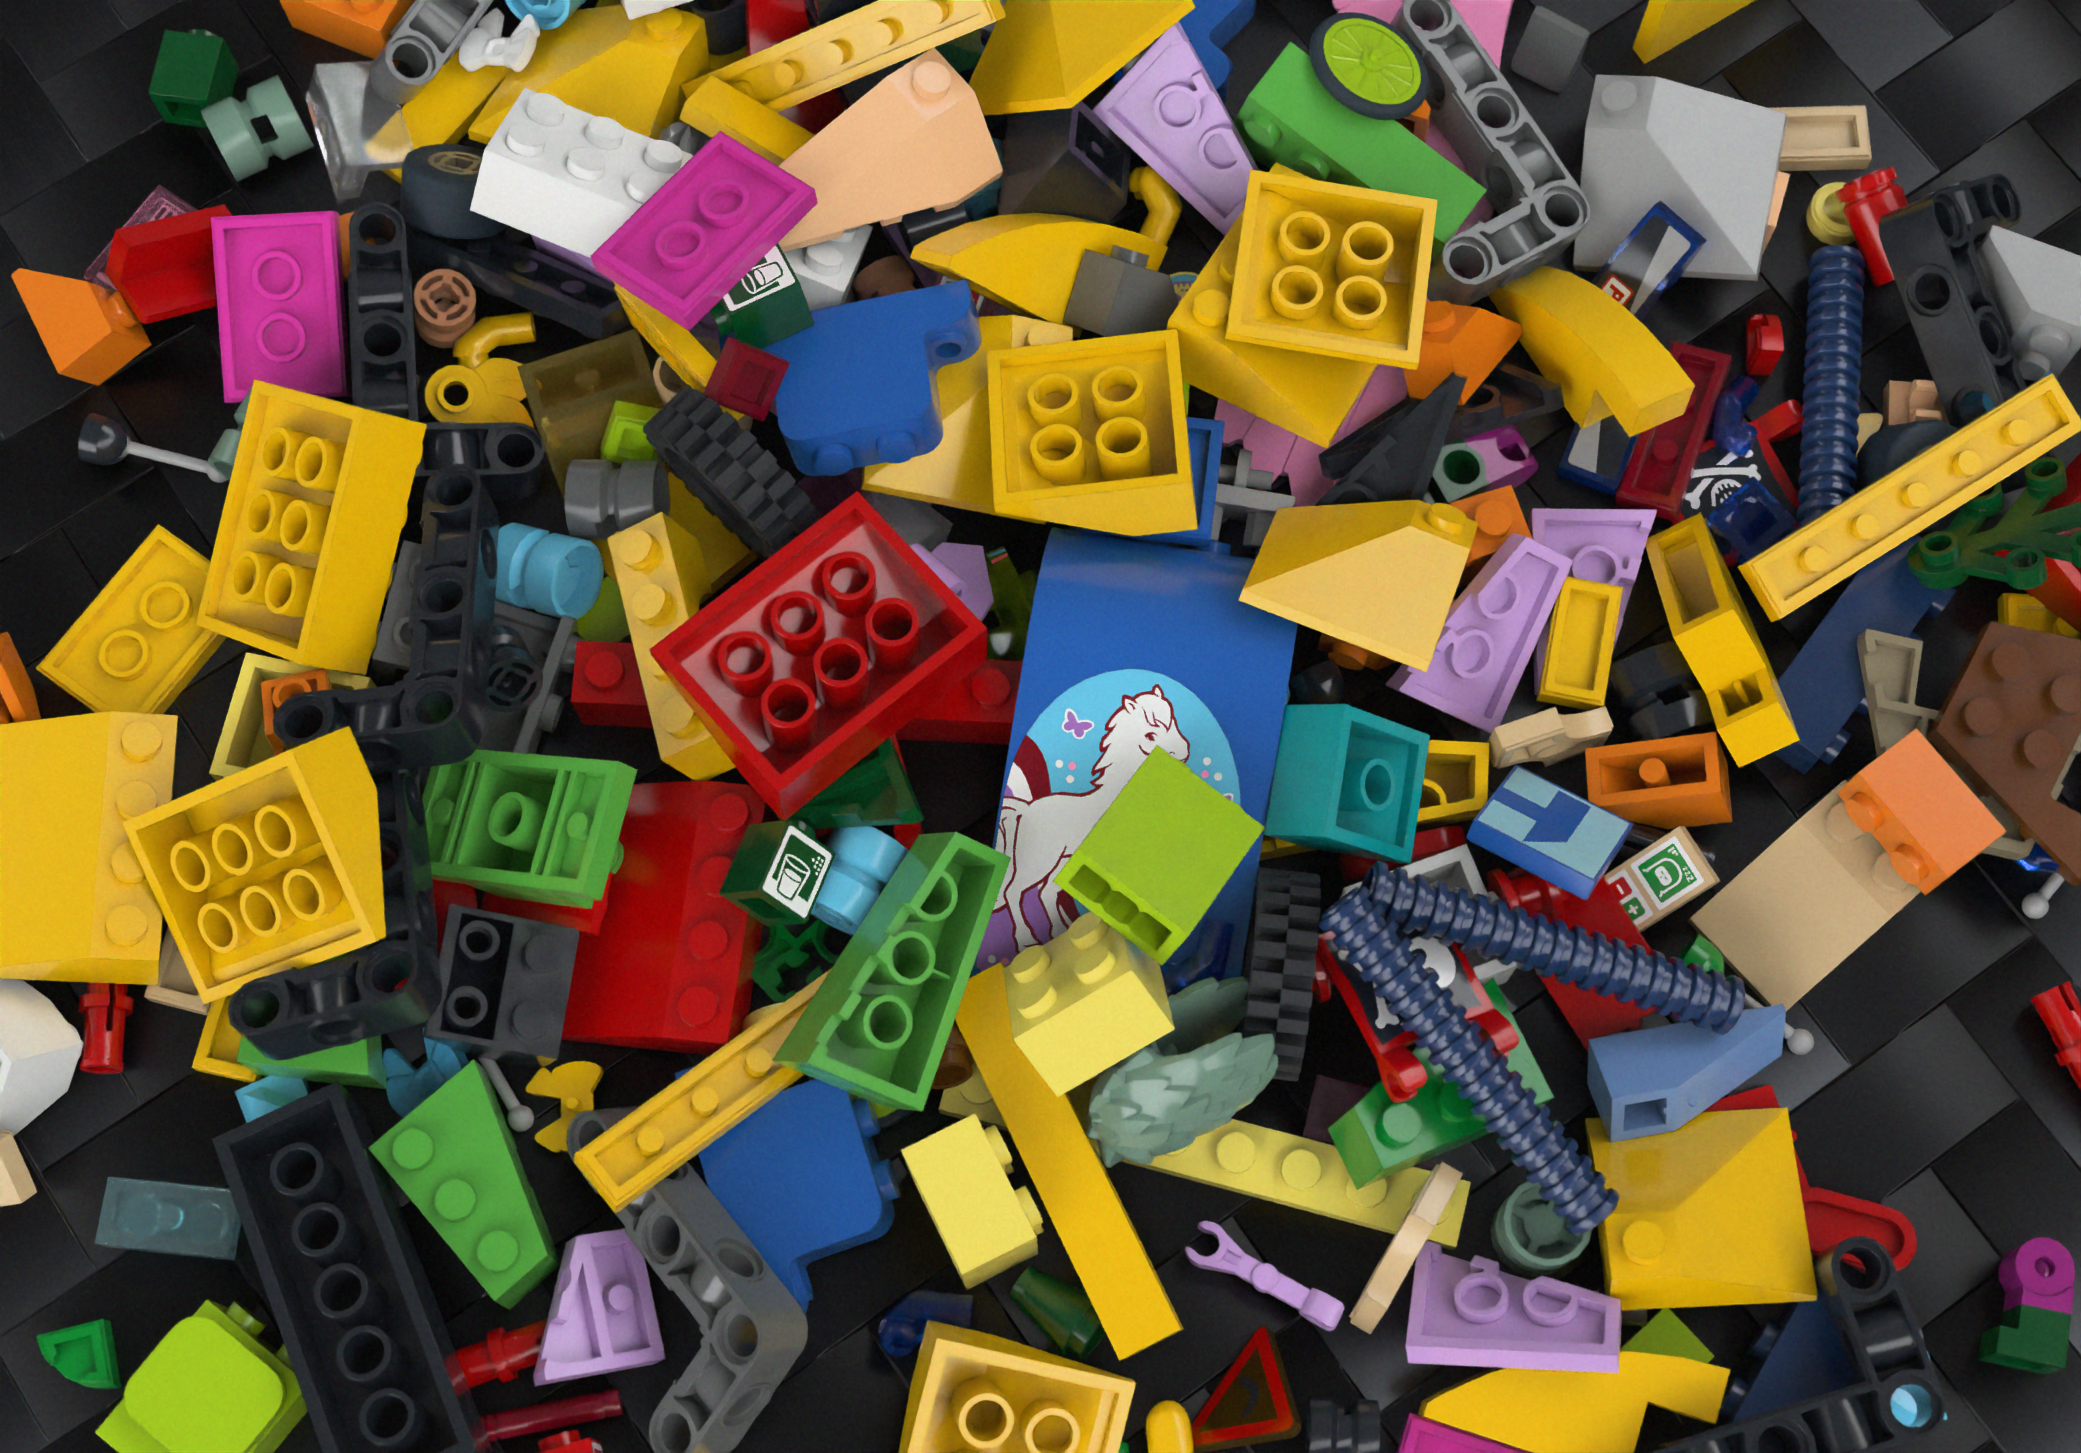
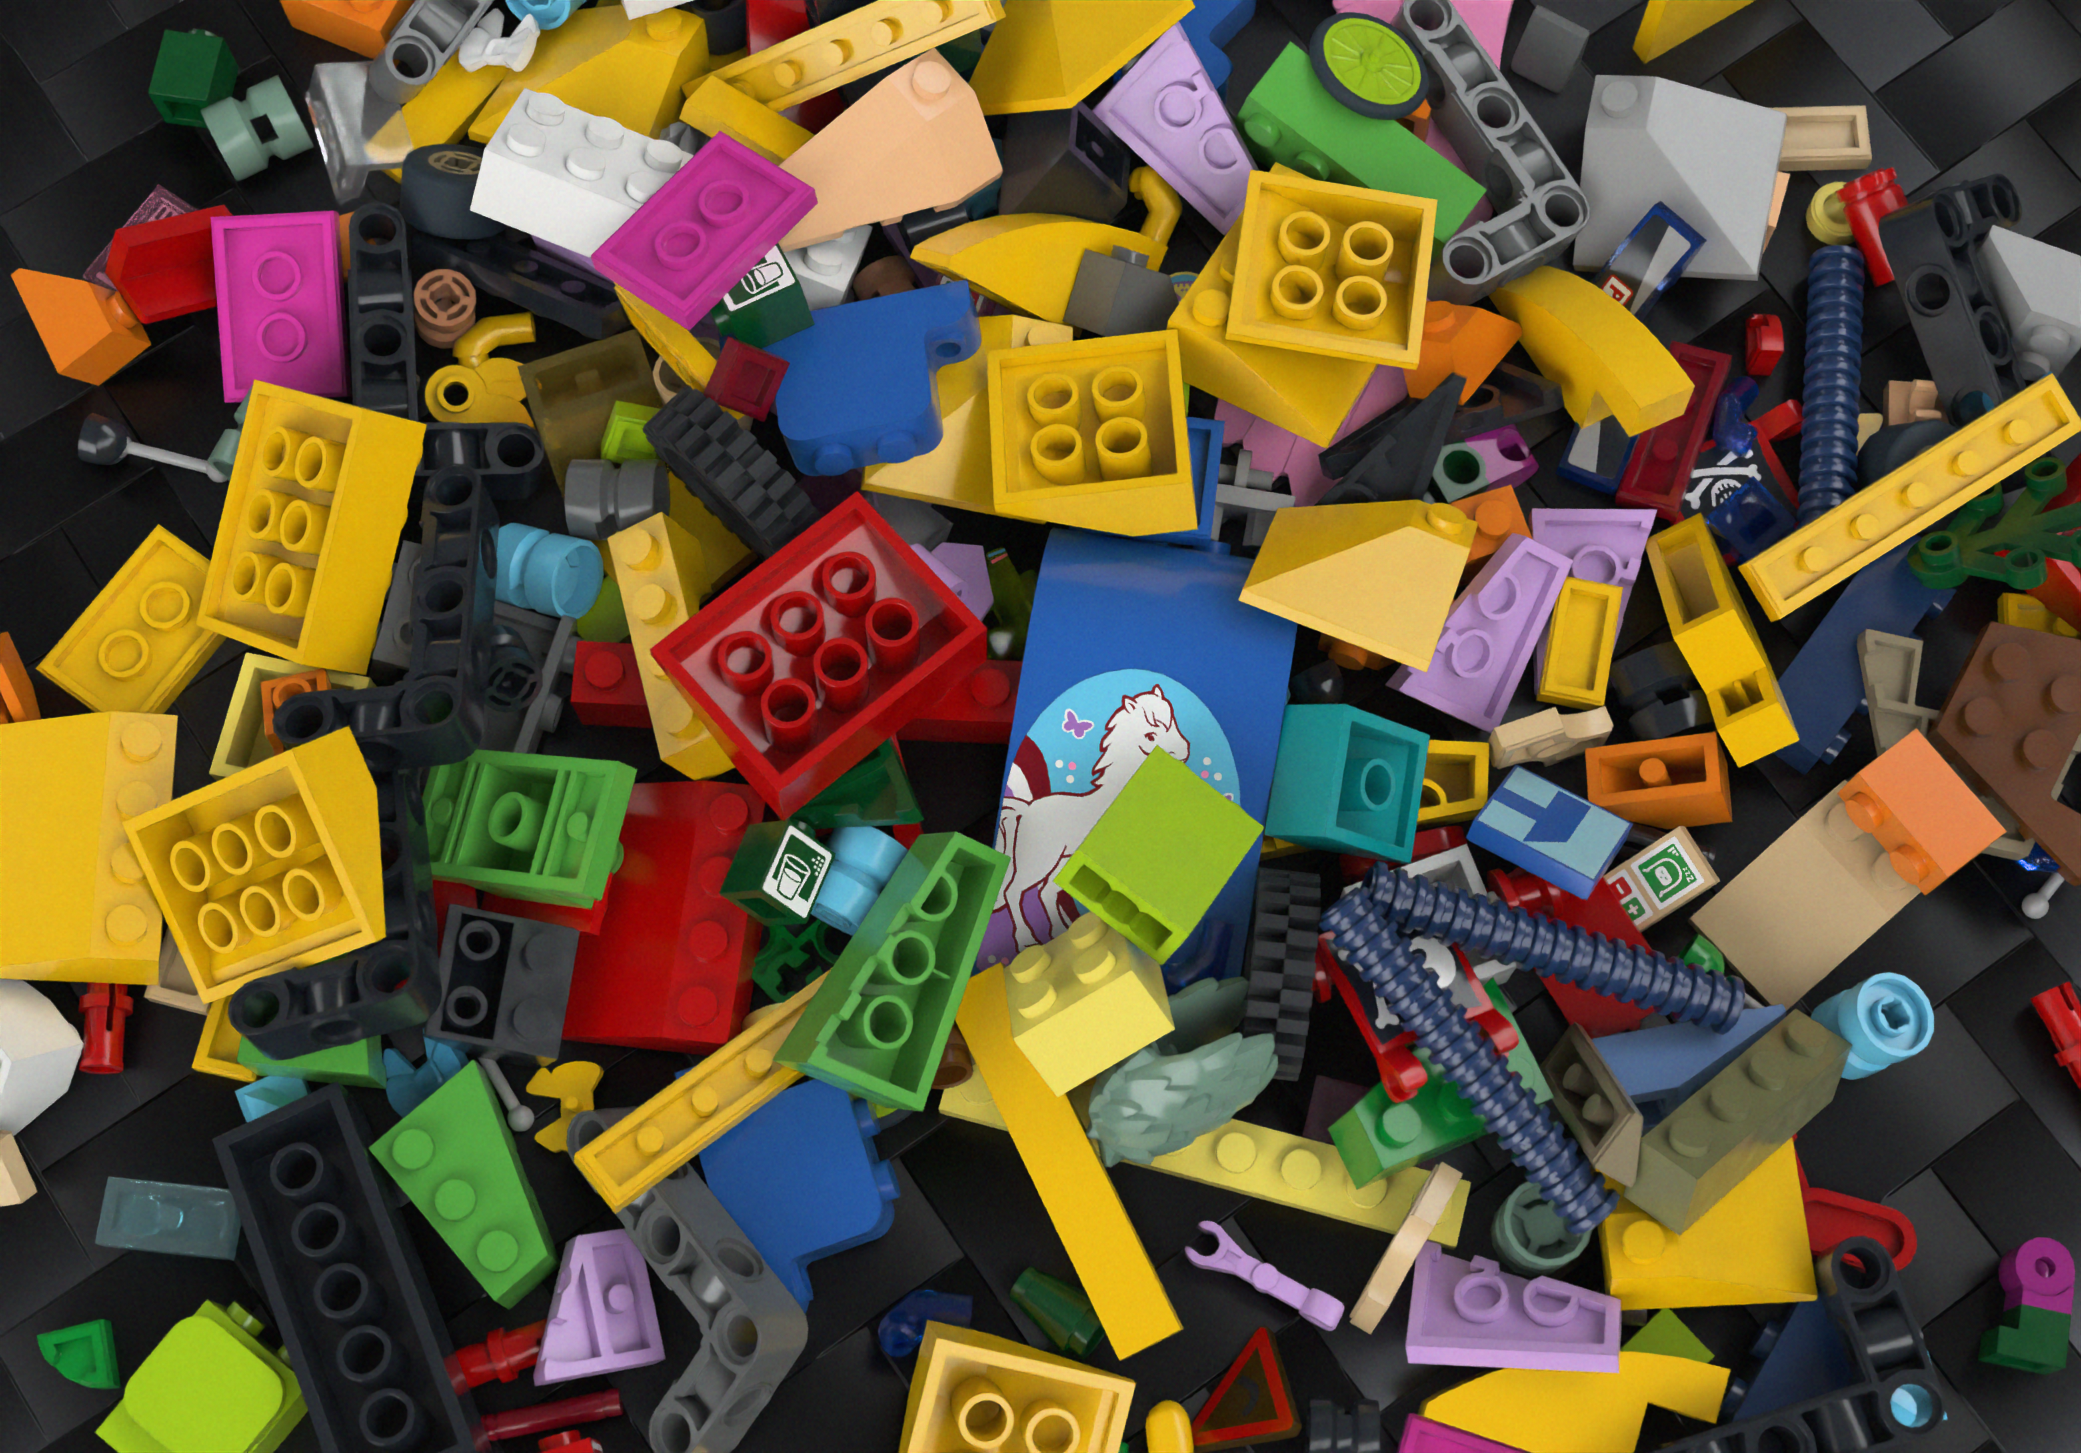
light yellow brick [901,1114,1044,1290] -> none
none -> dark tan slope [1539,1022,1643,1188]
none -> olive brick [1623,1009,1852,1236]
none -> medium azure wheel [1810,972,1934,1080]

